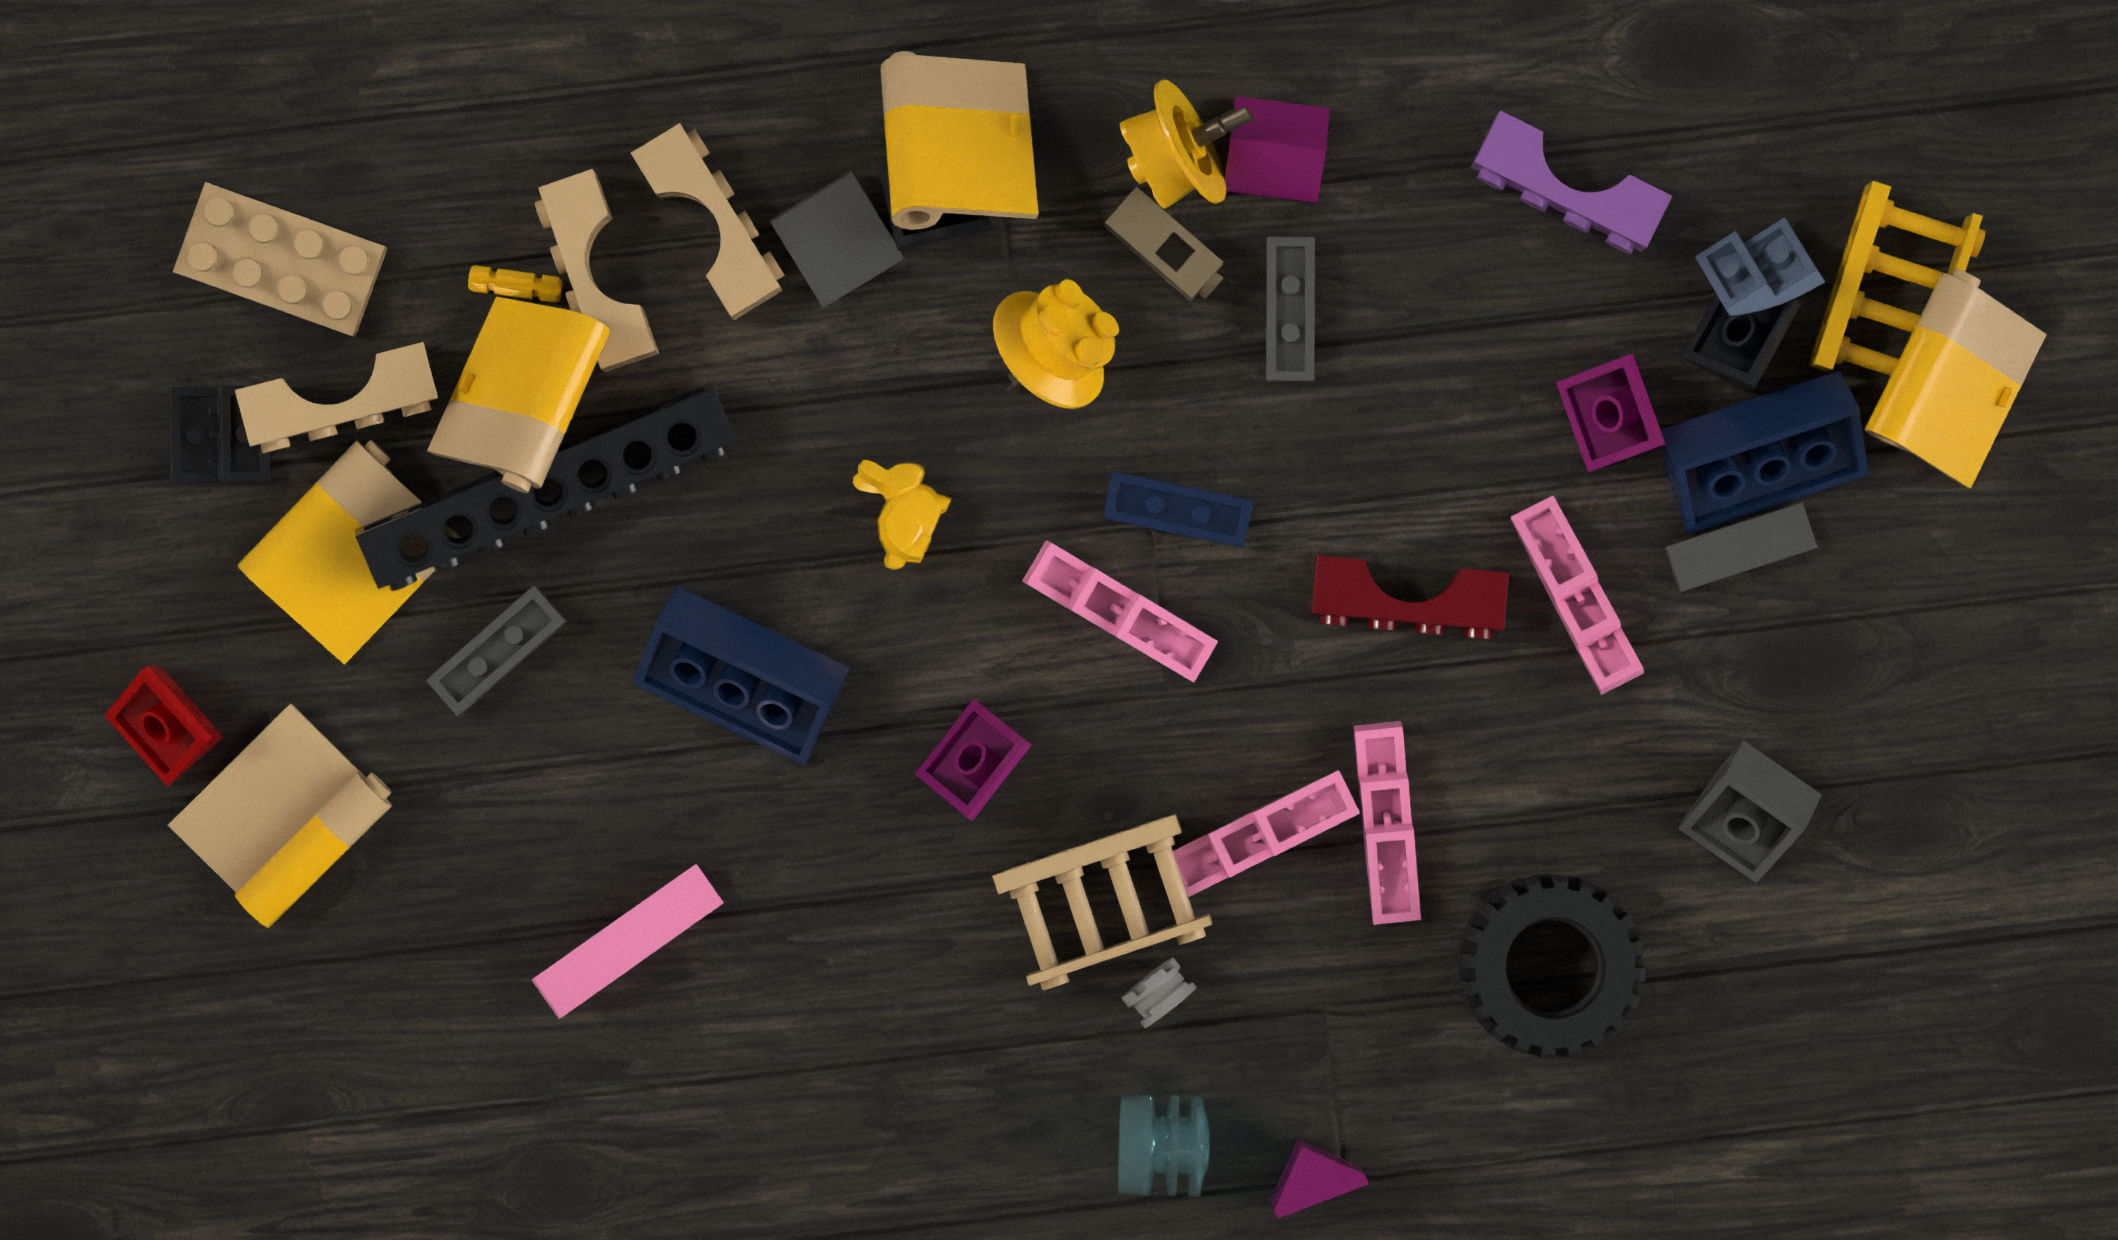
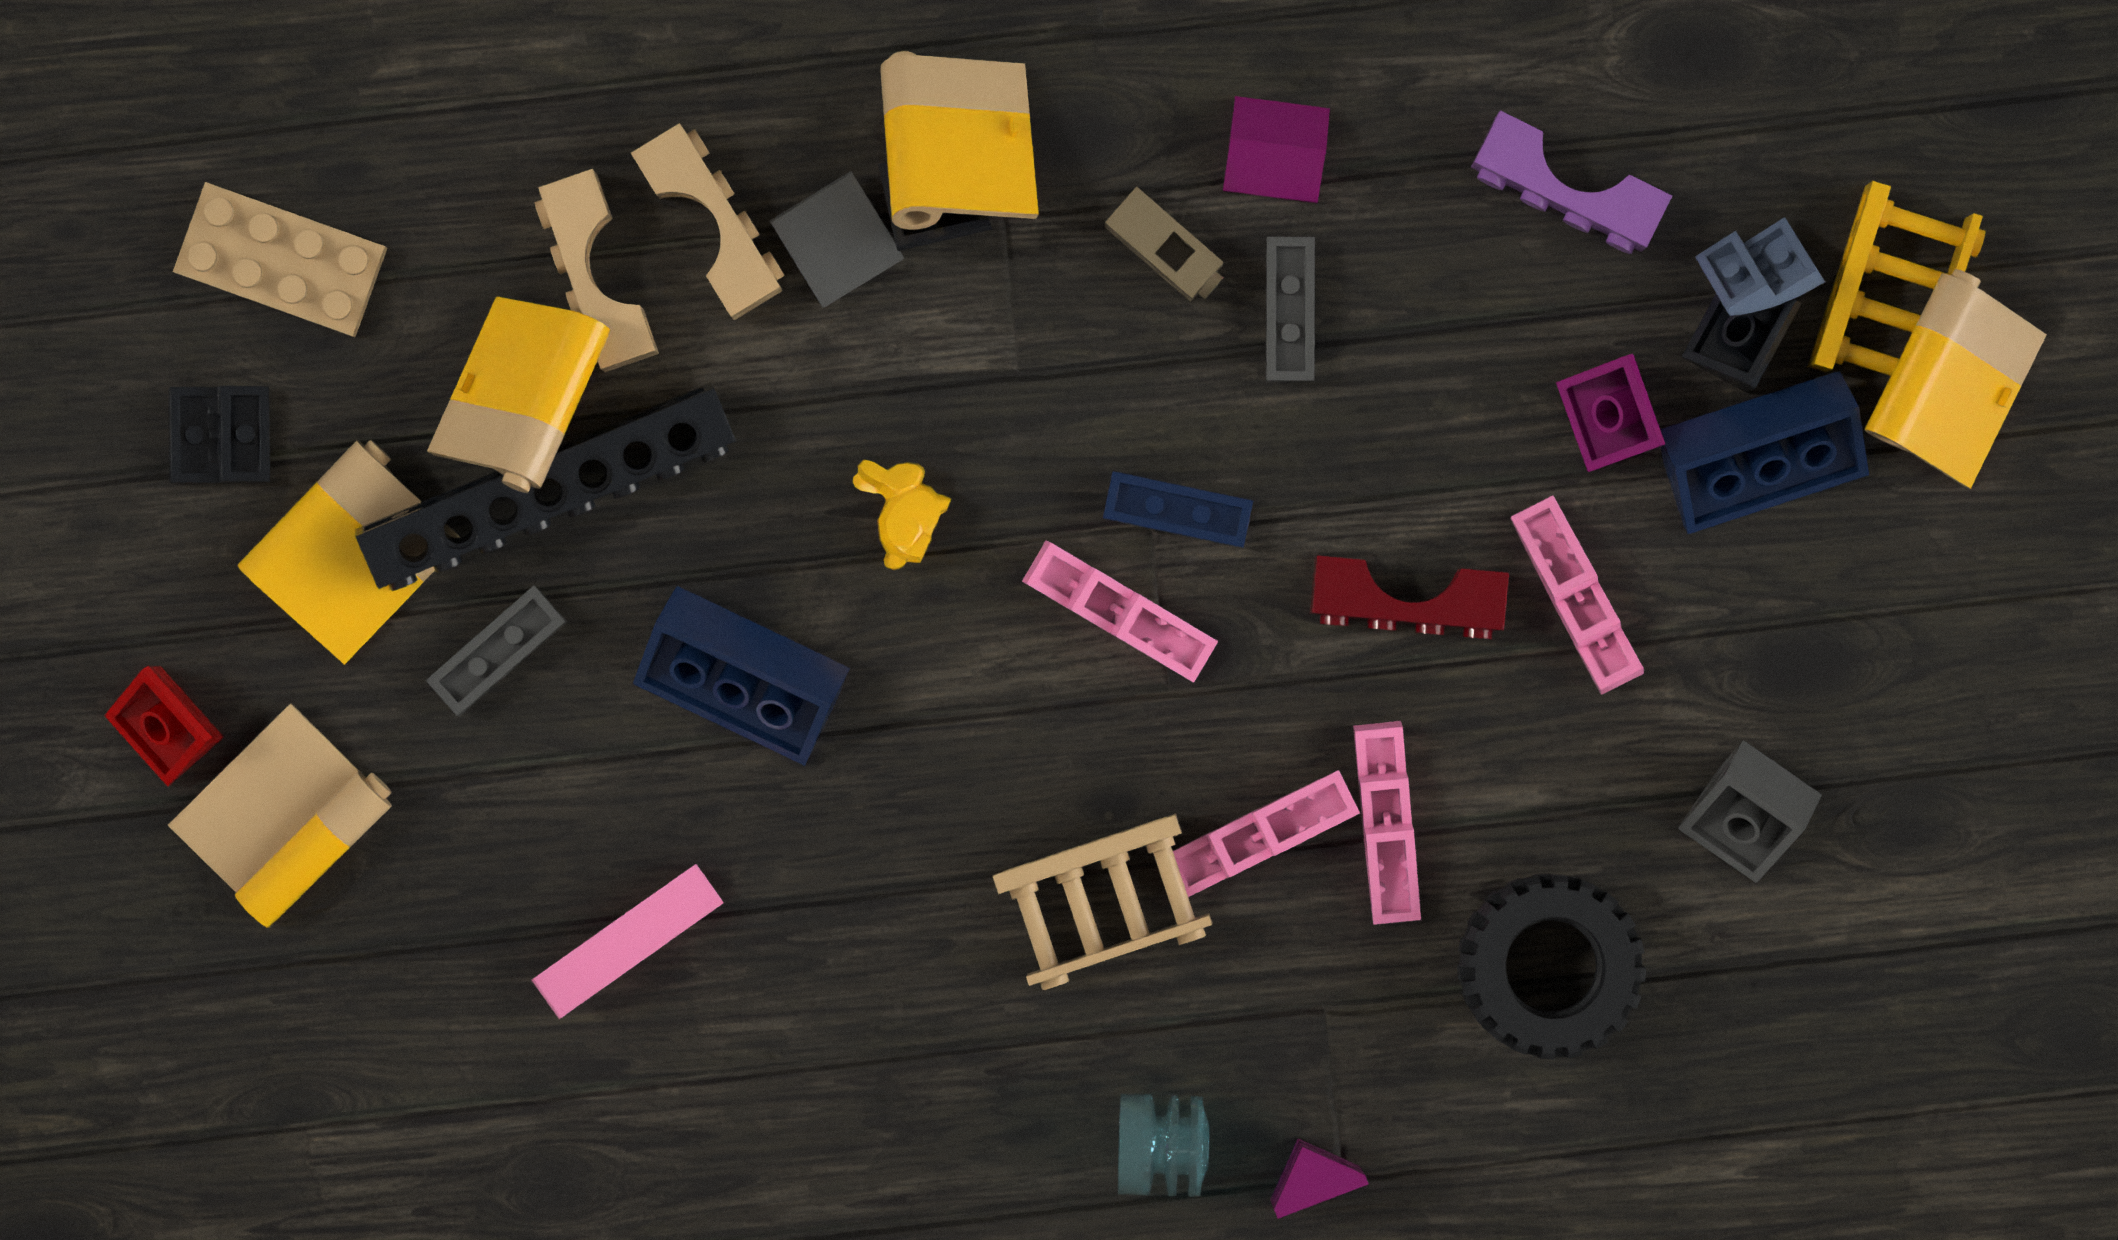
tan arch [235,342,438,453] -> none
yellow axle [468,265,563,303] -> none
magenta slope [915,699,1032,821] -> none
yellow piece [993,279,1119,409] -> none
yellow piece [1120,79,1255,209] -> none
light grey wheel [1121,957,1197,1028] -> none
dark grey tile [1664,502,1818,592] -> none

